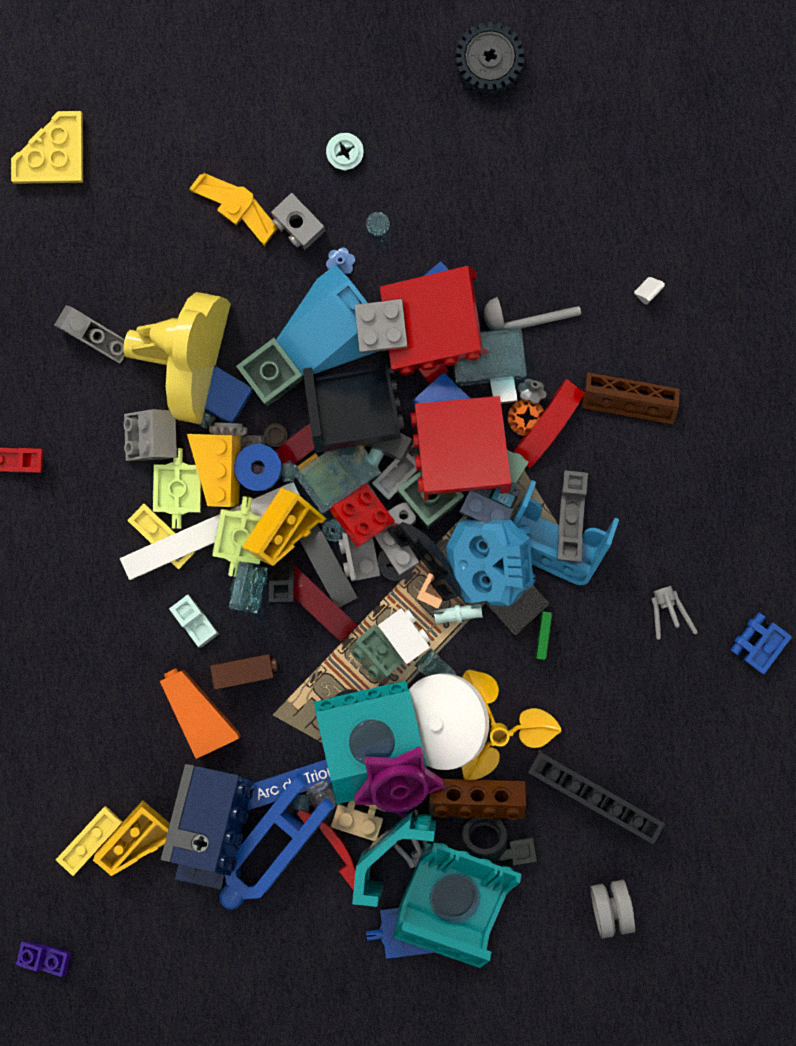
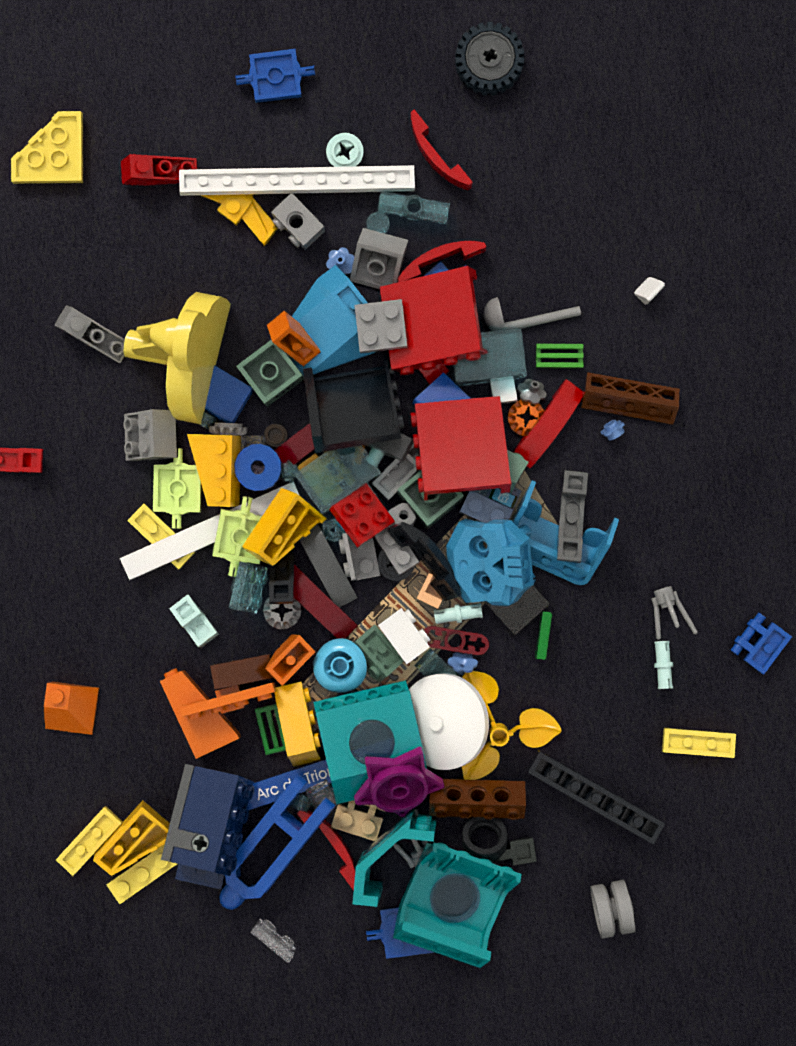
dark purple slope [16,941,72,977] -> none
none -> orange slope [44,682,99,735]
none -> light yellow plate [107,844,177,904]
none -> red slope [121,154,197,186]
none -> white plate [179,166,415,196]
none -> orange plate [179,682,277,720]
none -> blue plate [235,49,315,103]
none -> clear plate [251,919,296,963]
none -> green tile [255,703,286,755]
none -> light grey gear [263,598,301,629]
none -> orange slope [265,634,315,686]
none -> orange slope [267,311,321,366]
none -> yellow wedge [274,682,321,767]
none -> medium azure hat [313,638,367,693]
none -> light grey slope [350,228,408,289]
none -> clear light blue piece [377,191,450,225]
none -> red slope [398,241,486,282]
none -> red slope [411,109,473,190]
none -> dark red beam [423,626,489,655]
none -> medium blue plant [448,652,478,676]
none -> bright green tile [536,344,583,368]
none -> medium blue plate [600,420,625,440]
none -> light aqua pin [654,641,673,689]
none -> light yellow plate [662,728,736,758]

